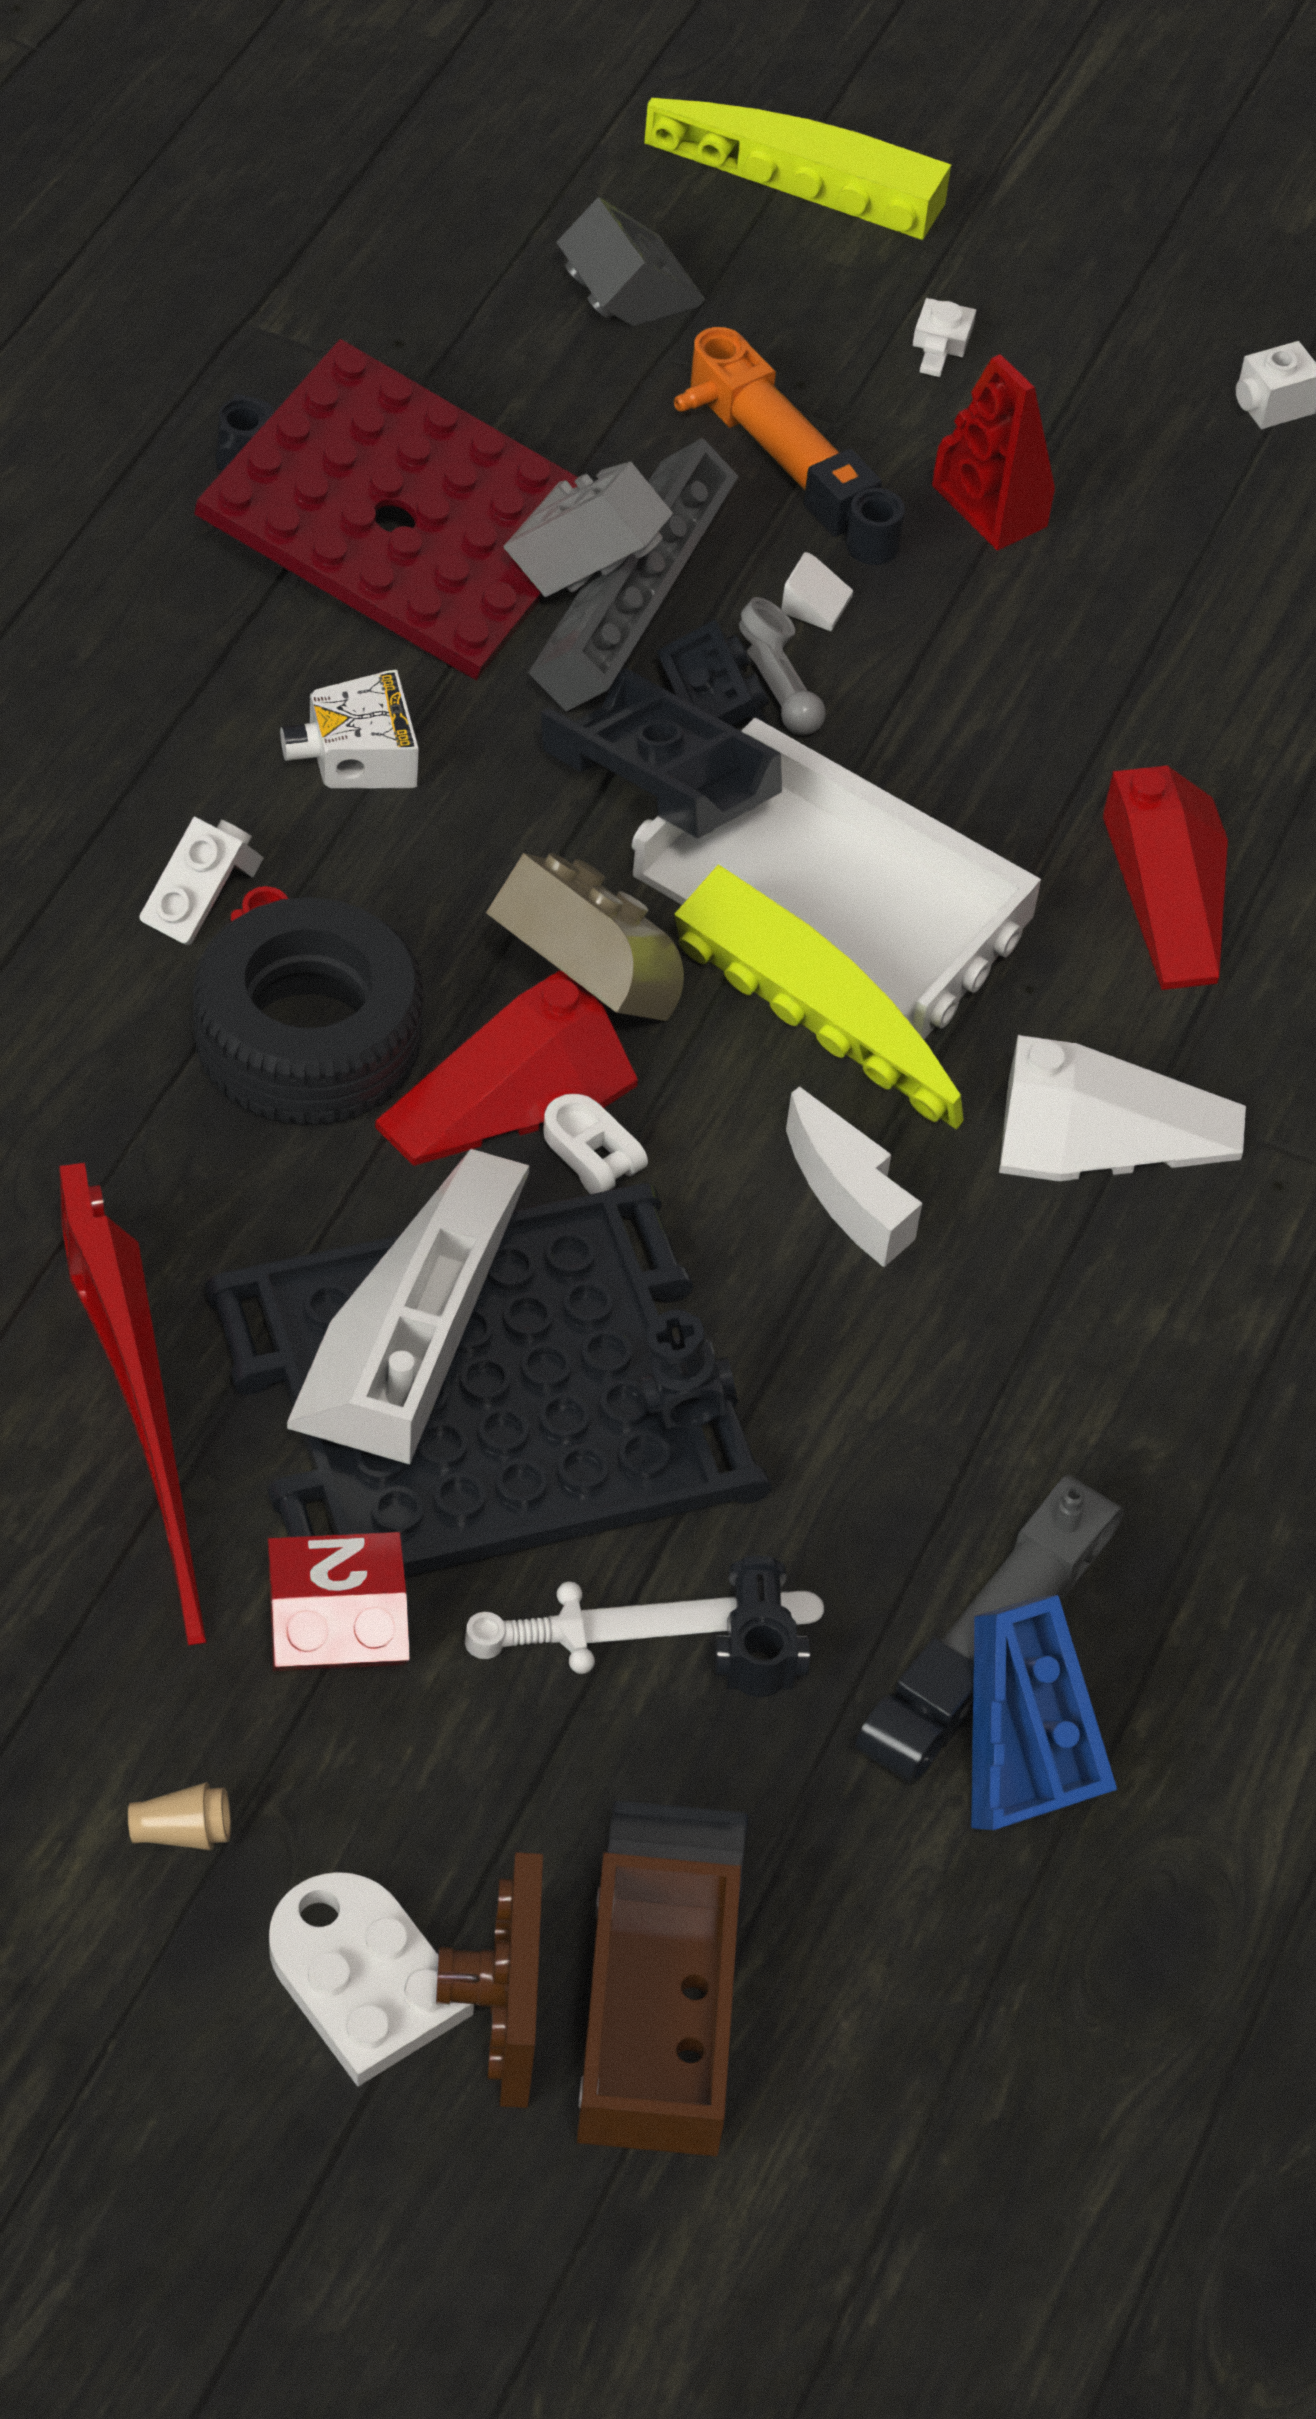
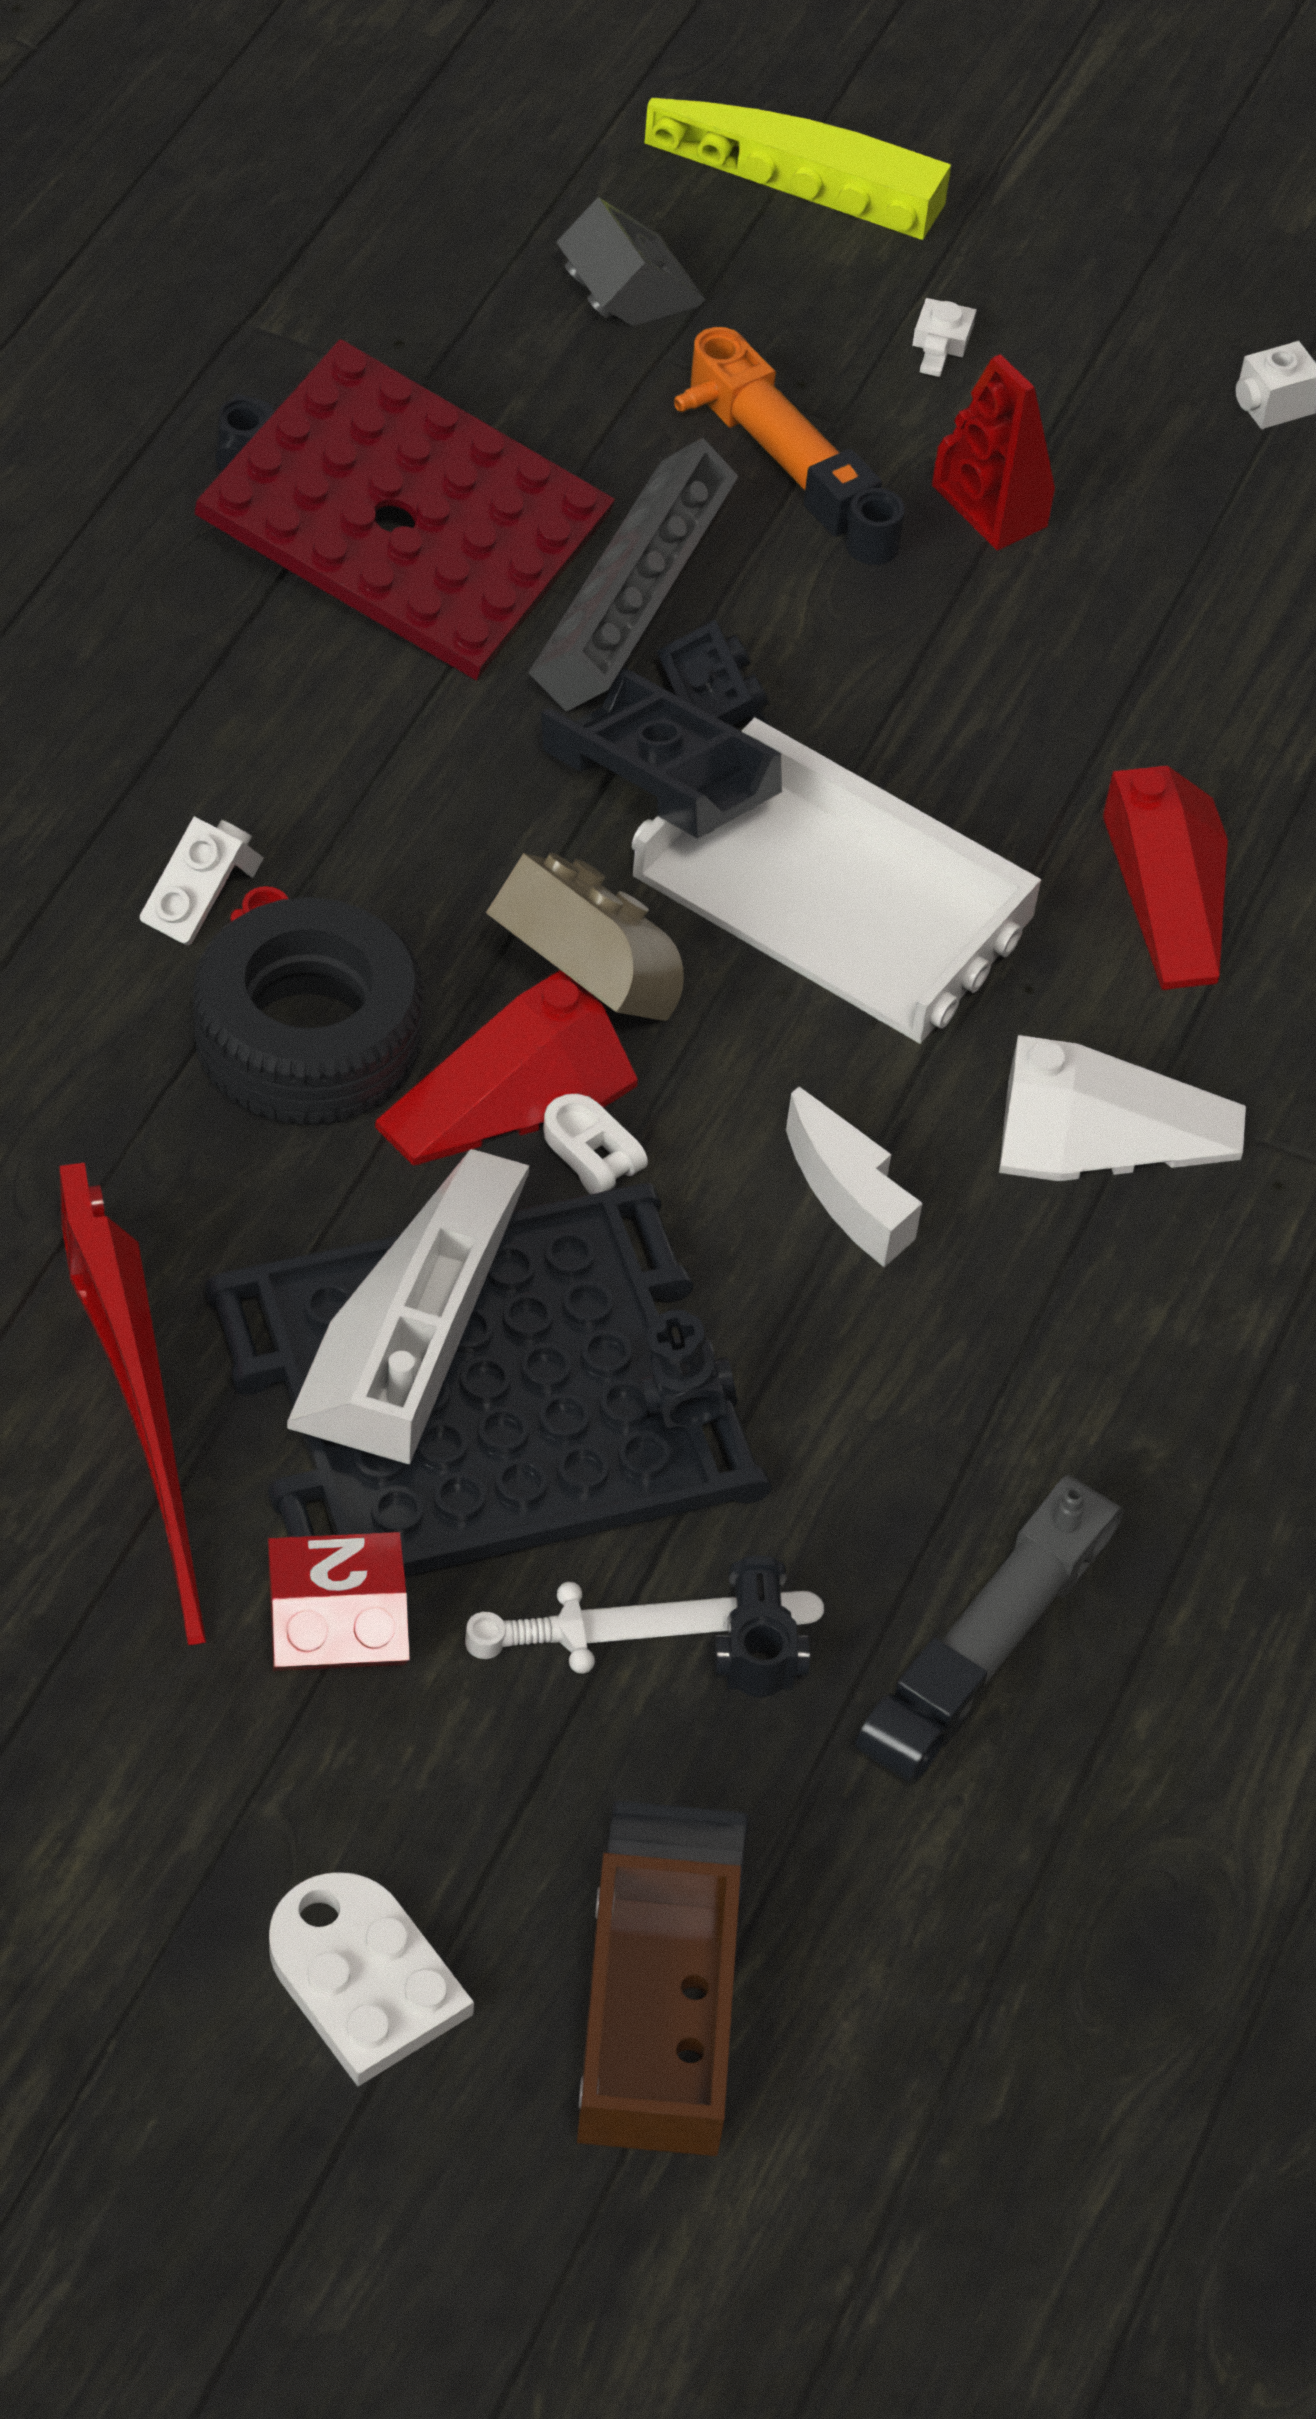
tan cone [128,1782,231,1850] -> none
white torso [280,670,419,788] -> none
reddish brown plate [436,1852,543,2108] -> none
light grey wedge [503,461,673,597] -> none
neon yellow slope [674,864,964,1129] -> none
light grey piece [739,597,826,736] -> none
white slope [781,552,853,631] -> none
blue wedge [971,1595,1117,1830] -> none

